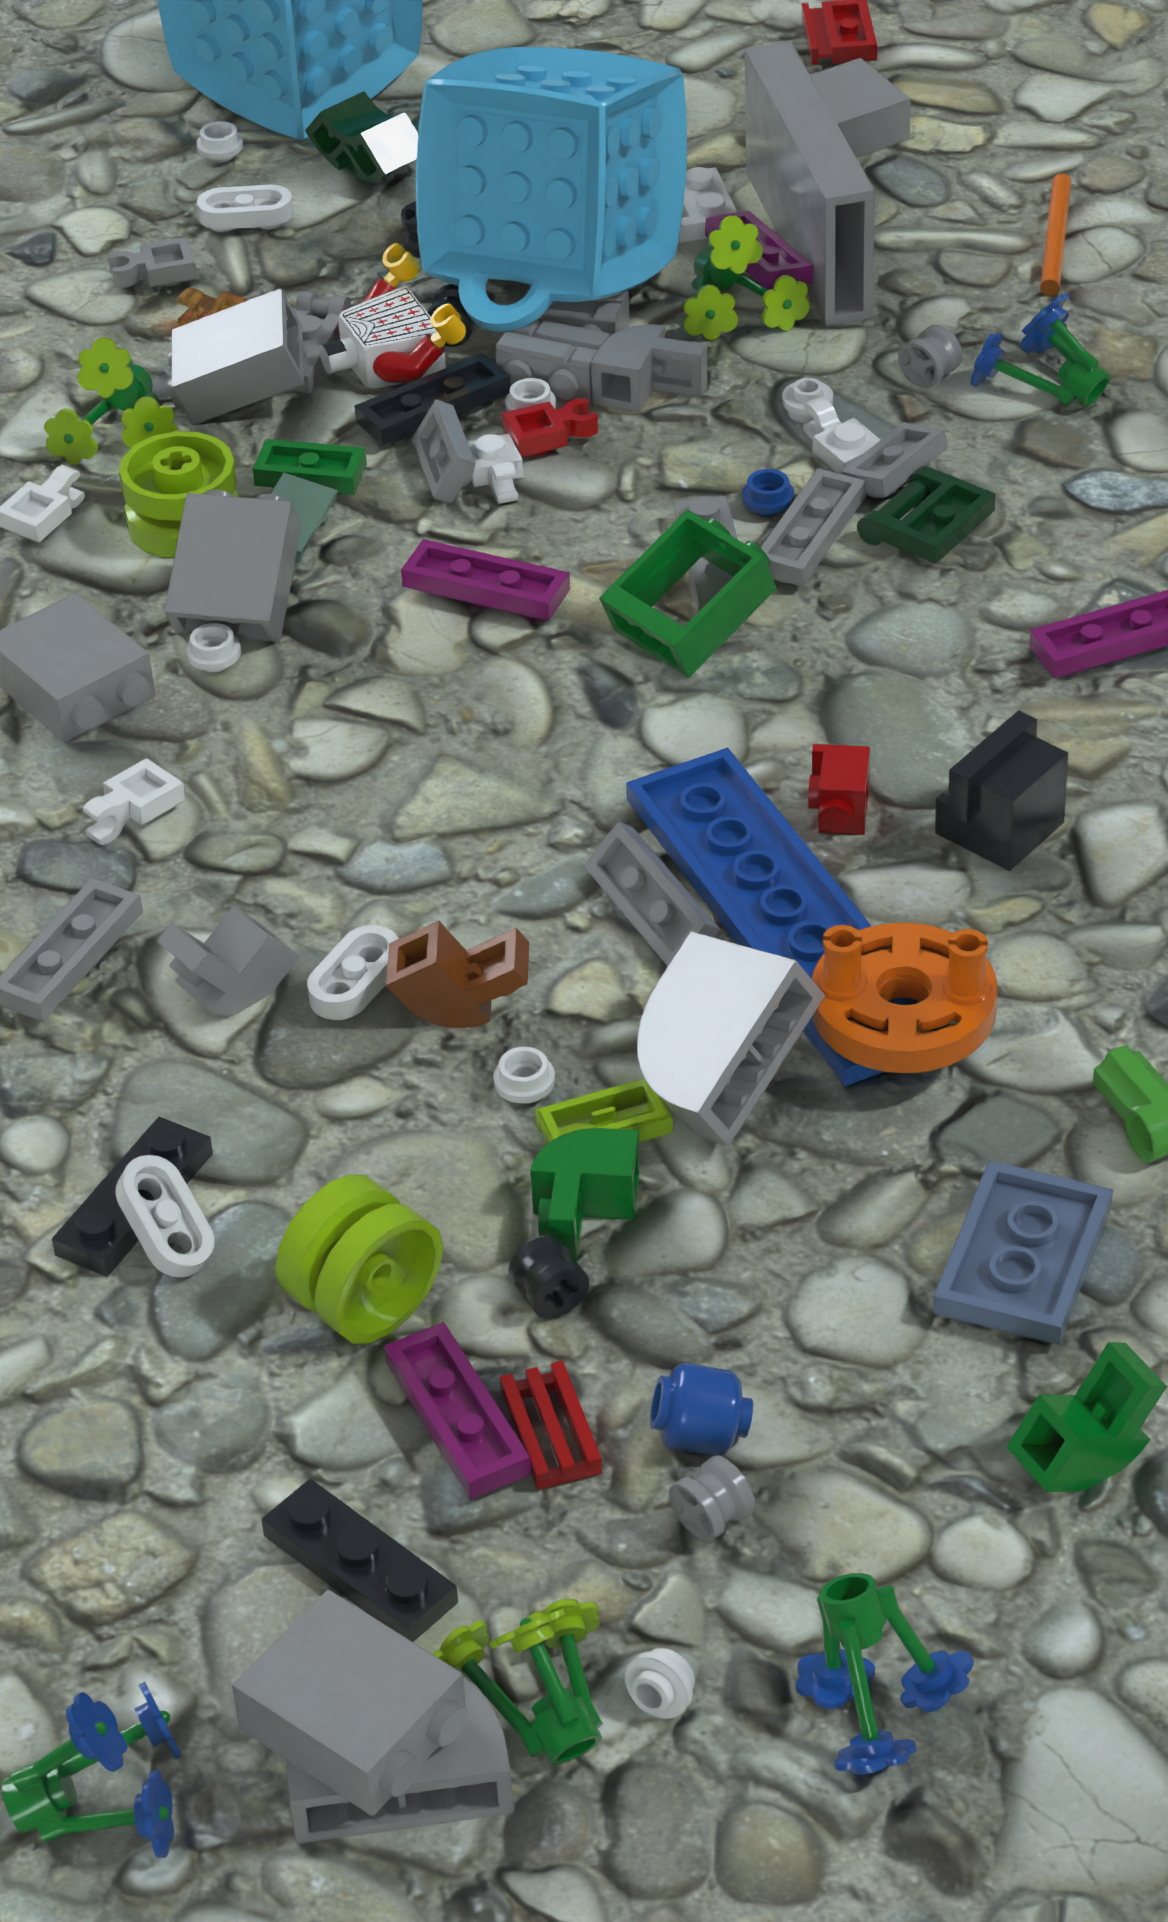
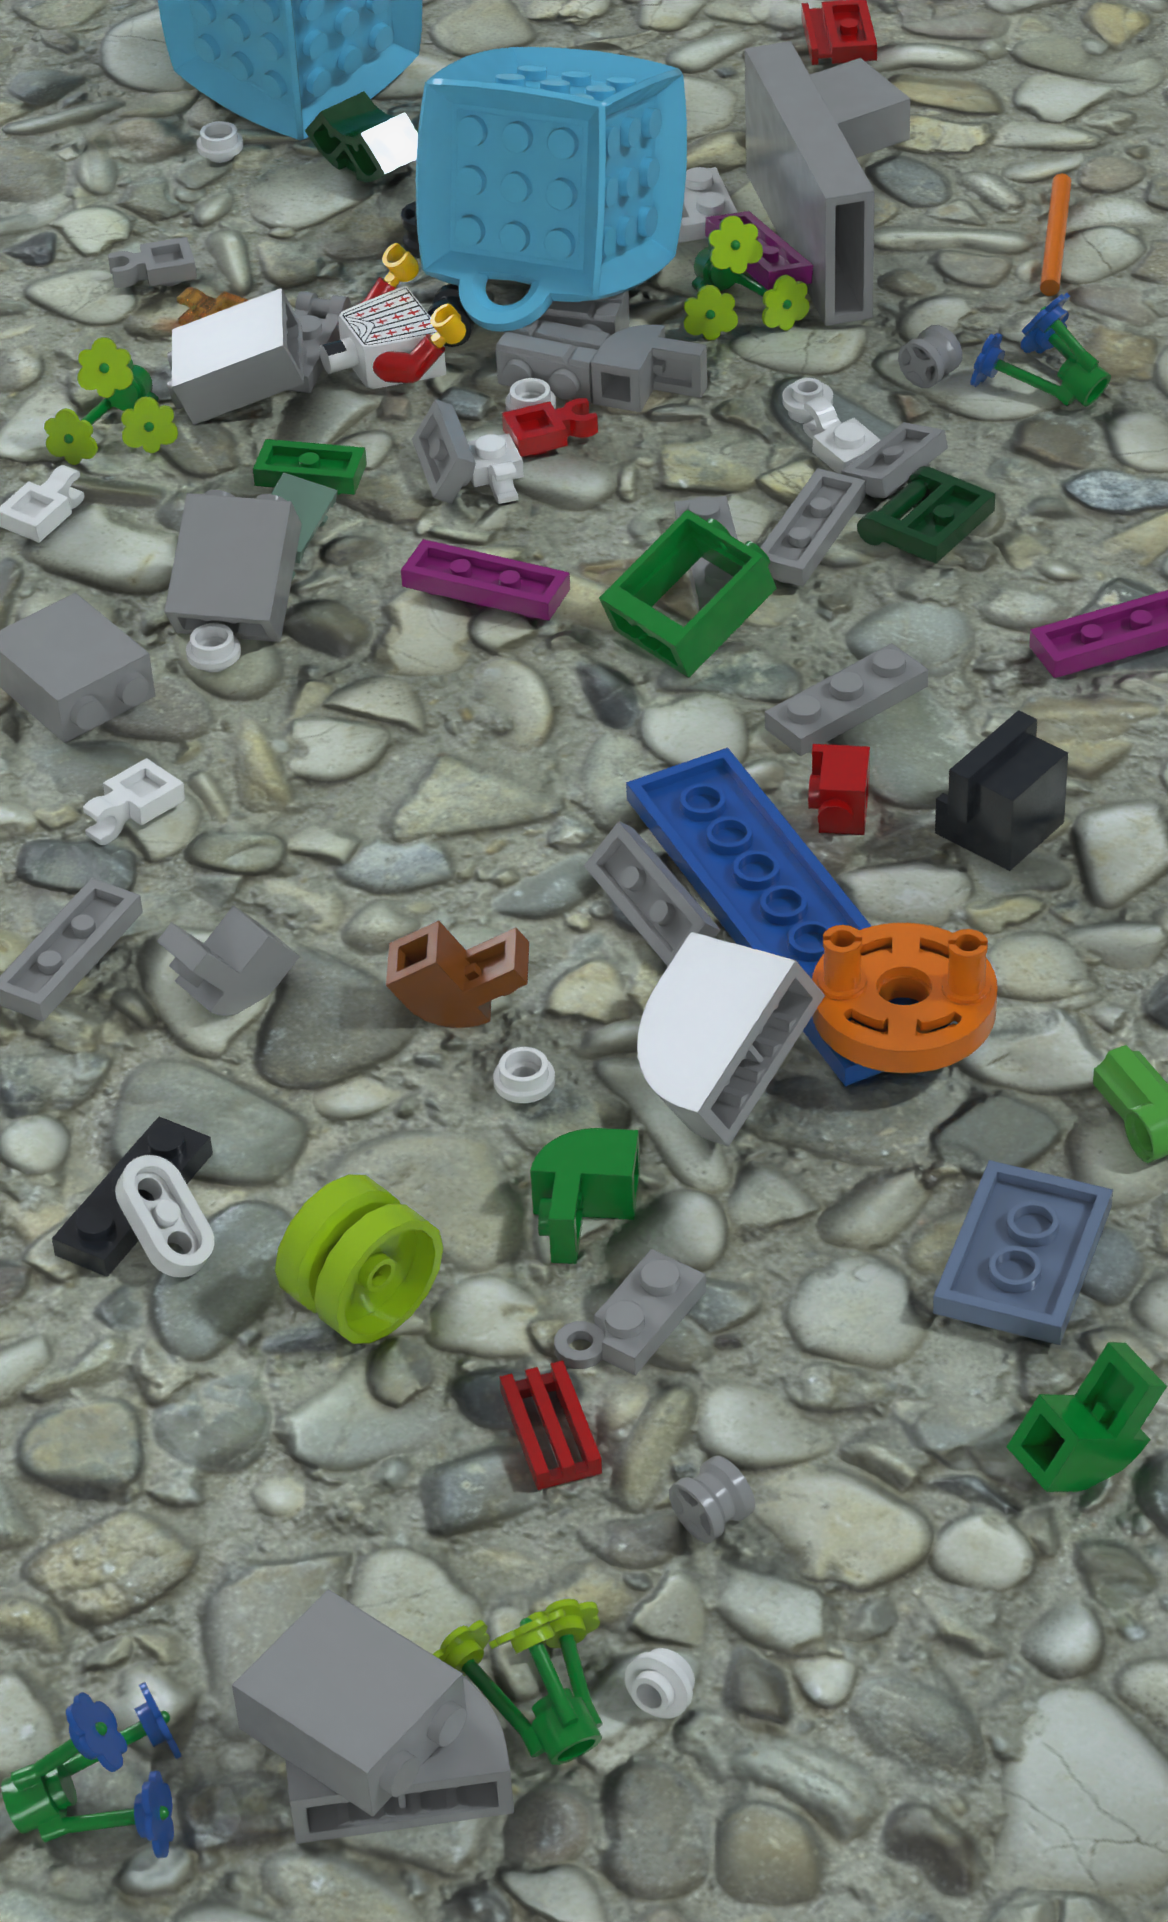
lime wheel [119,431,238,558] -> none
white plate [197,185,293,232] -> none
black plate [261,1478,458,1642] -> none
white plate [307,925,399,1020] -> none
black plate [354,353,511,446] -> none
magenta plate [384,1322,532,1500] -> none
black wheel [508,1236,590,1319] -> none
lime tile [534,1078,673,1145] -> none
blue head [650,1363,753,1457] -> none
blue plate [742,469,794,516] -> none
plant [795,1573,974,1774] -> none
none -> light grey hinge [554,1249,706,1376]
none -> light grey plate [765,643,928,756]

